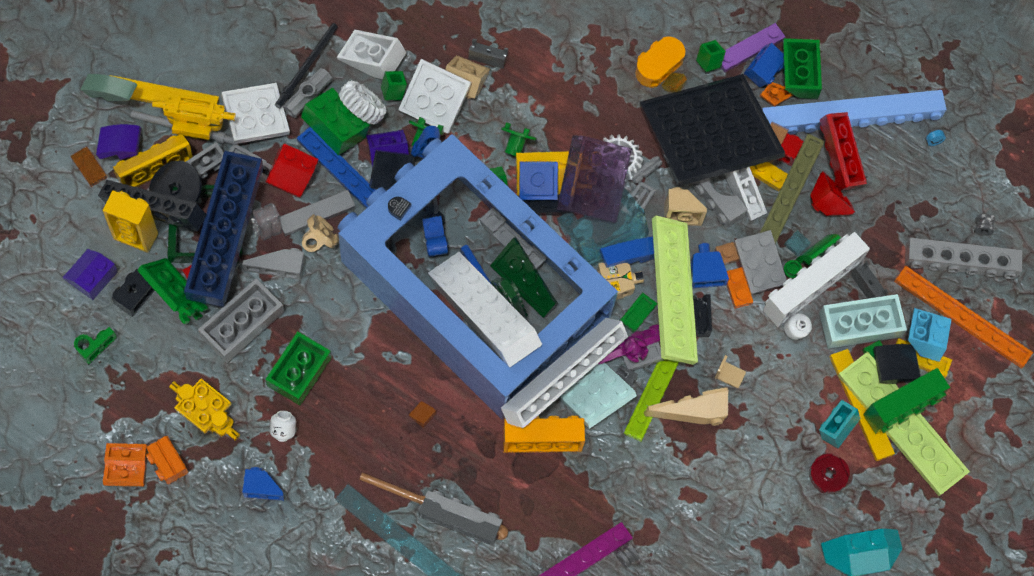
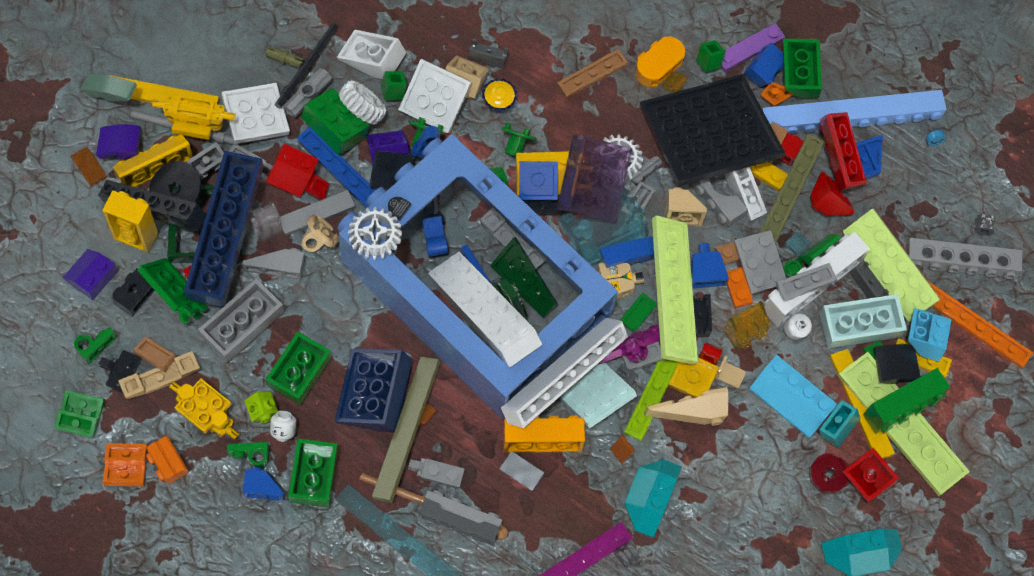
none -> green slope [54,390,105,438]
none -> black hinge [99,350,142,393]
none -> tan slope [118,351,200,399]
none -> medium nougat tile [133,336,176,372]
none -> green plate [227,442,269,469]
none -> lime brick [244,392,278,424]
none -> olive pin [265,45,304,69]
none -> green brick [288,439,338,507]
none -> red plate [305,174,329,201]
none -> dark blue slope [334,349,413,432]
none -> white gear [348,207,402,260]
none -> olive tile [372,357,440,503]
none -> light grey hinge [408,458,465,489]
none -> yellow piece [482,78,518,111]
none -> hinge [499,451,545,491]
none -> medium nougat tile [557,49,628,99]
none -> dark orange slope [610,436,635,463]
none -> teal wedge [624,459,682,538]
none -> yellow tile [668,357,719,398]
none -> red brick [699,342,723,365]
none -> clear yellow slope [723,301,771,350]
none -> medium azure slope [749,355,837,438]
none -> light grey plate [776,263,838,302]
none -> yellowish green plate [843,208,941,322]
none -> red slope [843,447,899,503]
none -> blue wing [856,135,883,179]

